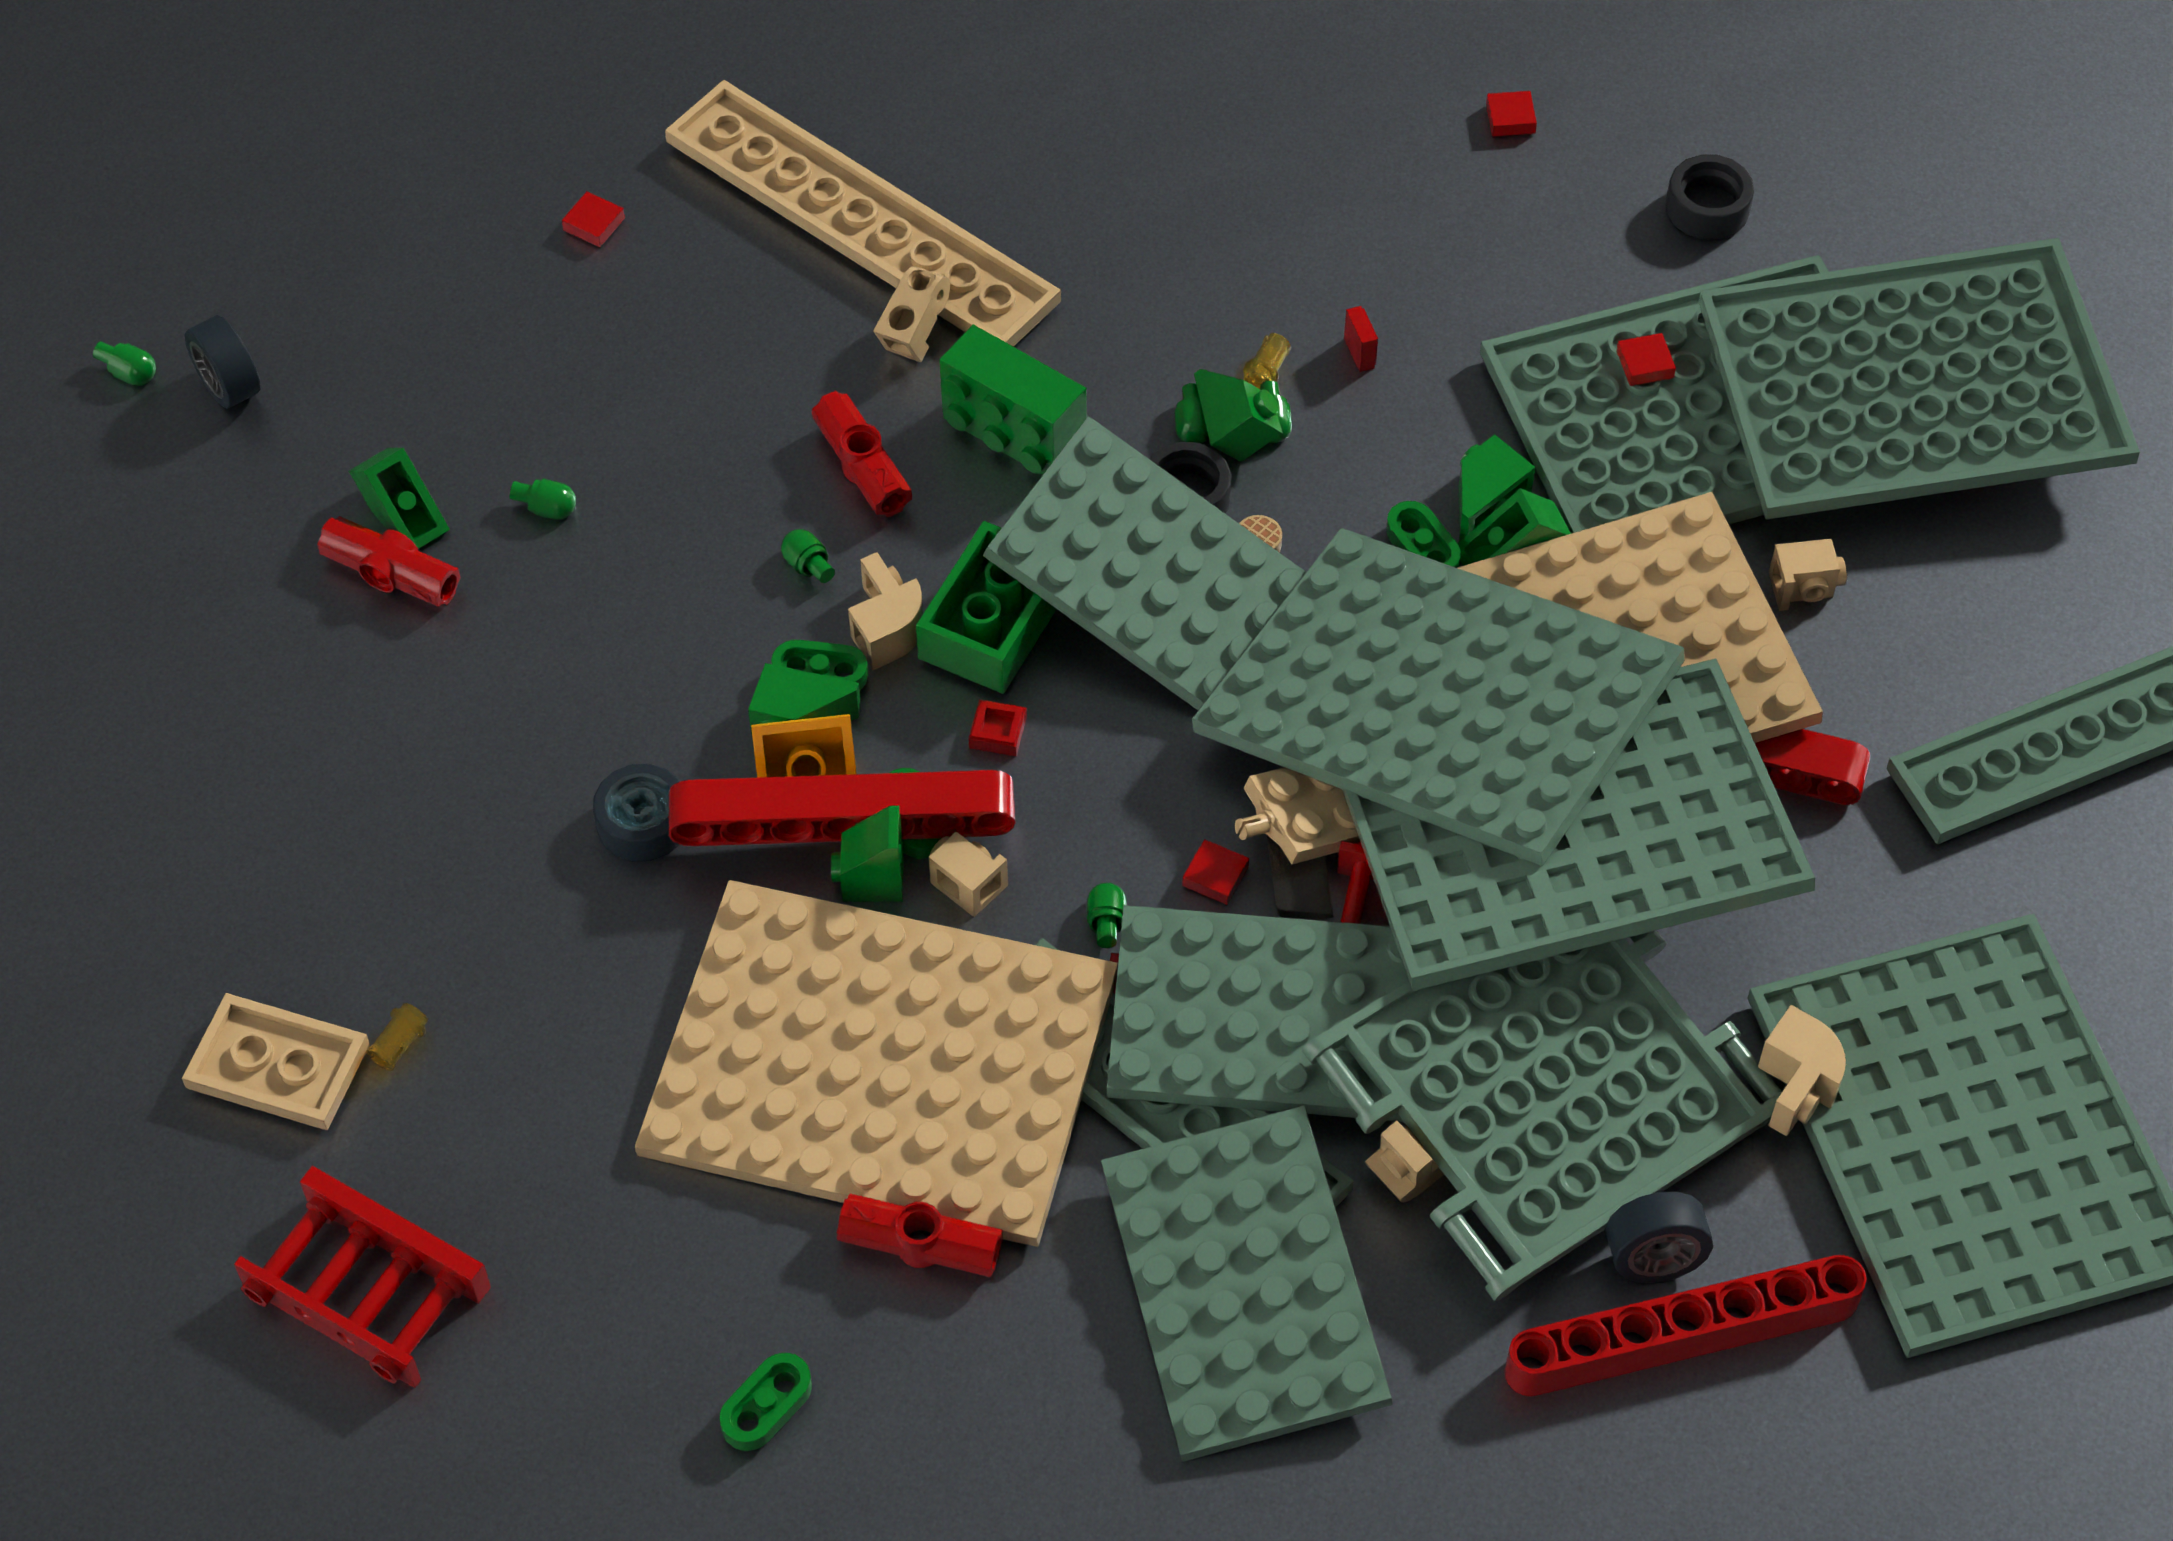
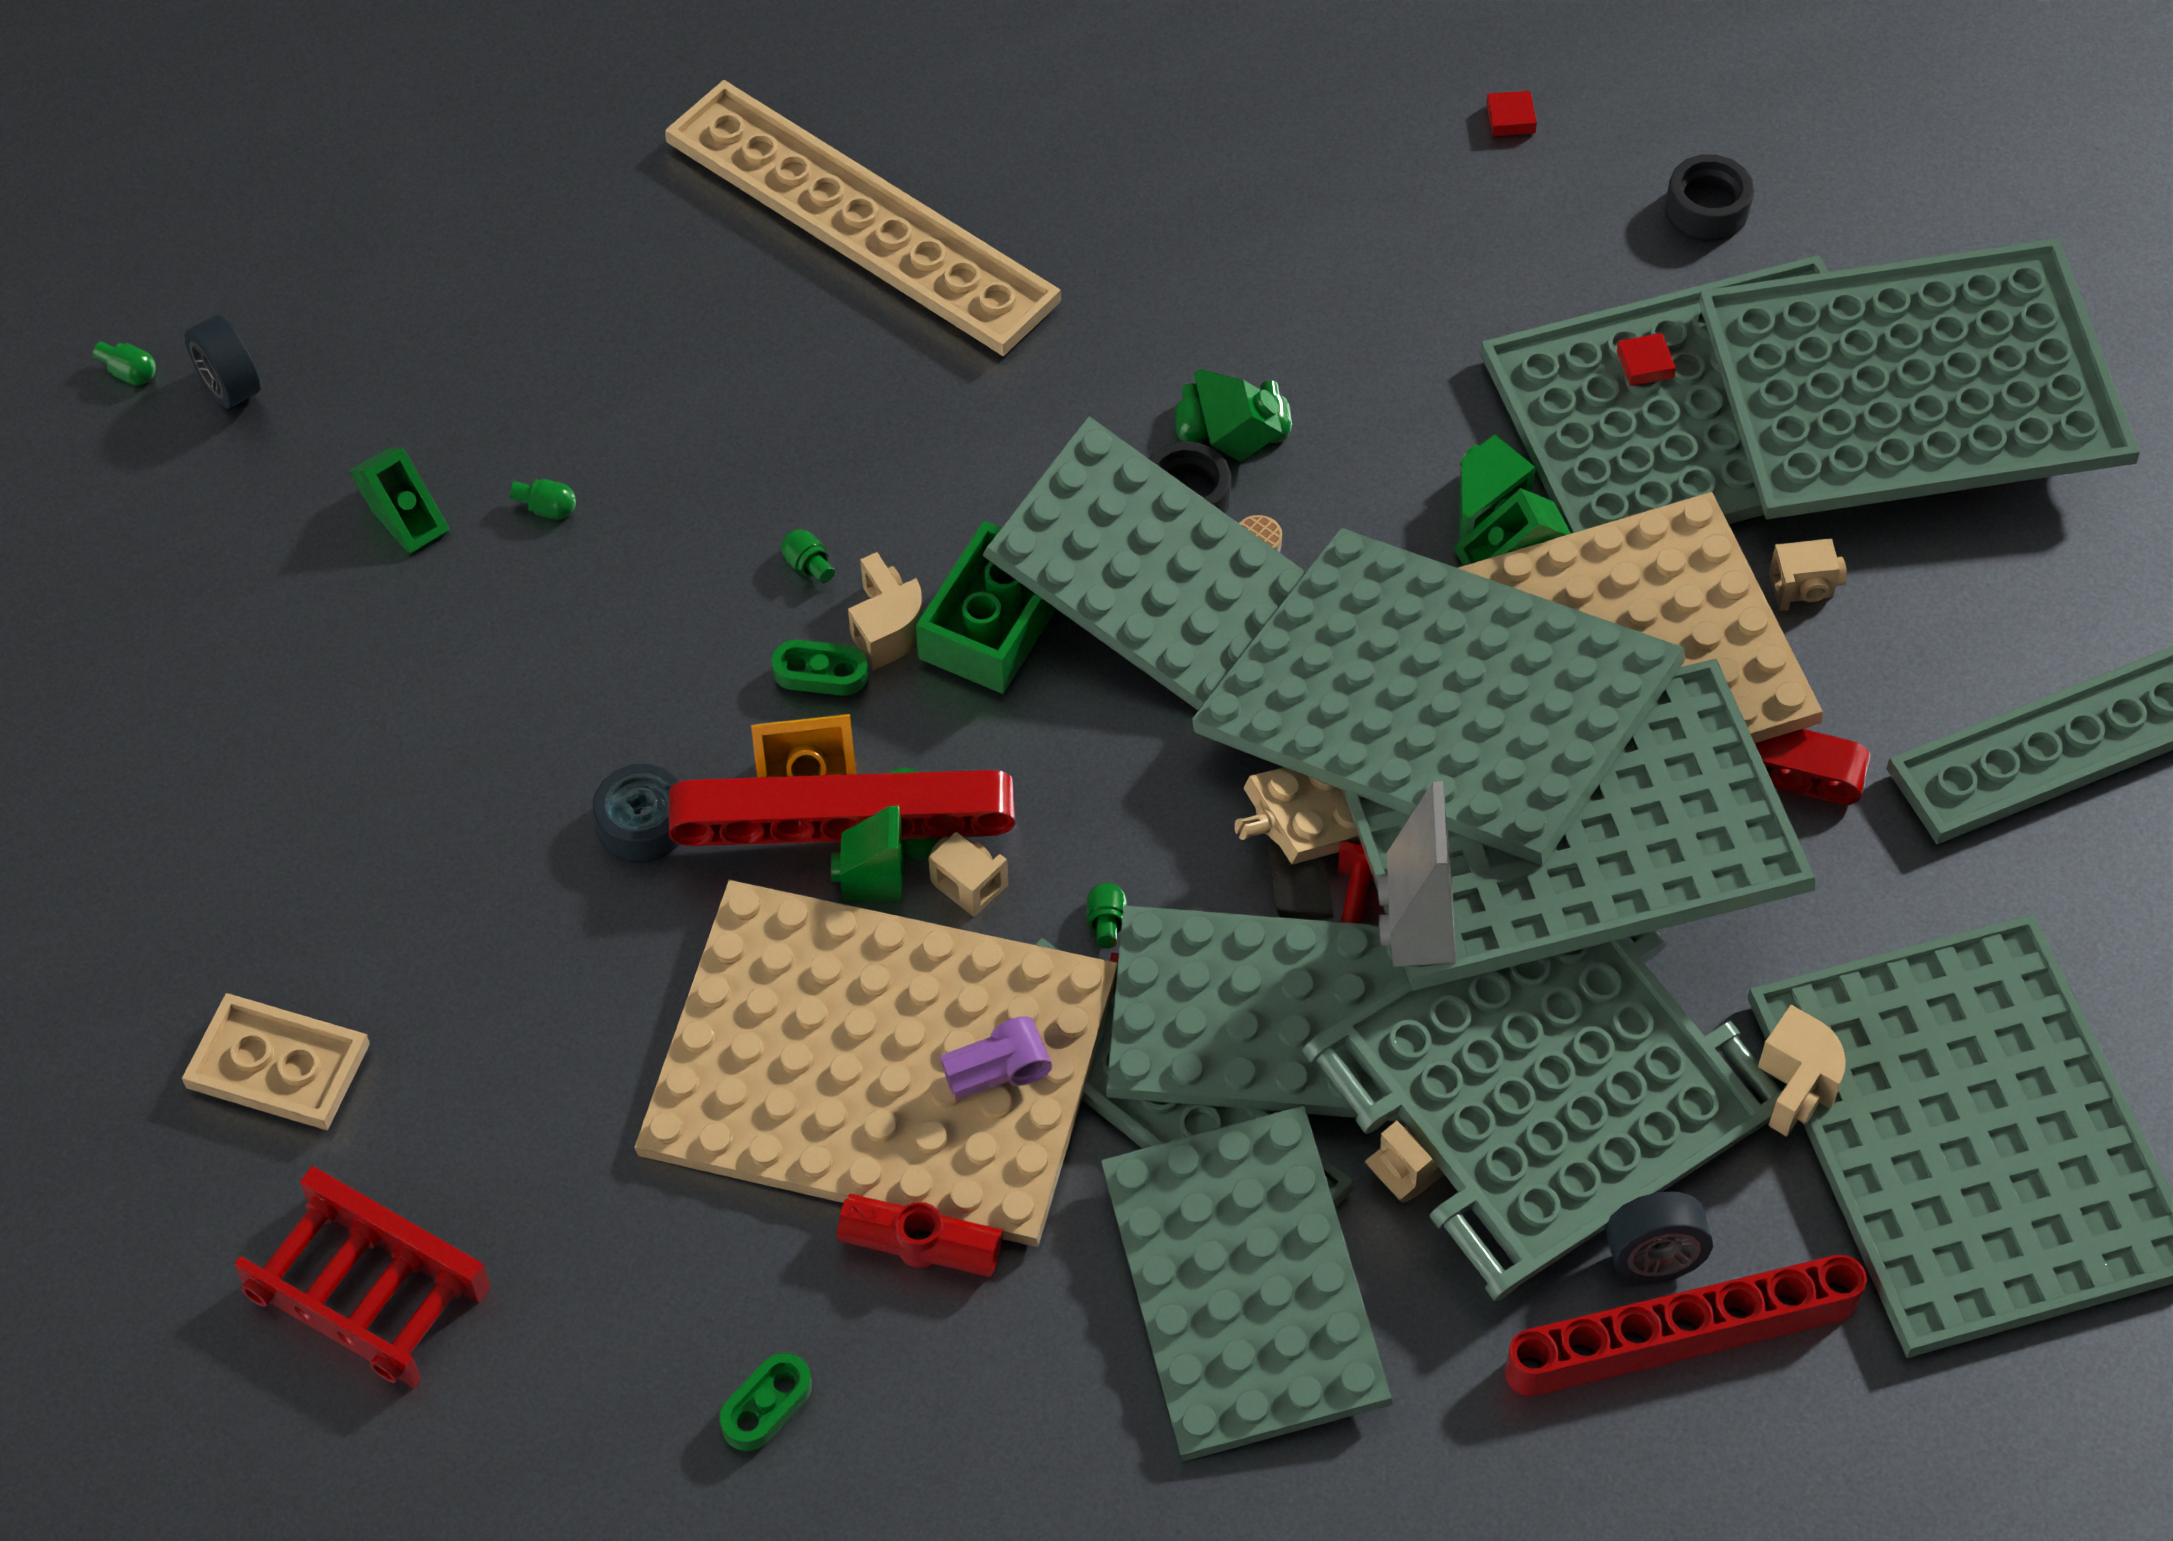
red piece [317,516,461,607] -> none
clear yellow pin [366,1003,428,1071] -> none
red tile [562,191,625,247] -> none
green slope [748,663,861,735] -> none
red piece [812,390,912,517] -> none
tan leg [873,266,950,362] -> none
green brick [939,324,1087,475] -> none
red tile [968,699,1027,756] -> none
red tile [1182,839,1249,905] -> none
clear yellow pin [1243,333,1291,389] -> none
red tile [1344,306,1378,372] -> none
green plate [1386,501,1461,568] -> none
none -> medium lavender piece [940,1016,1052,1101]
none -> light grey slope [1378,781,1456,967]

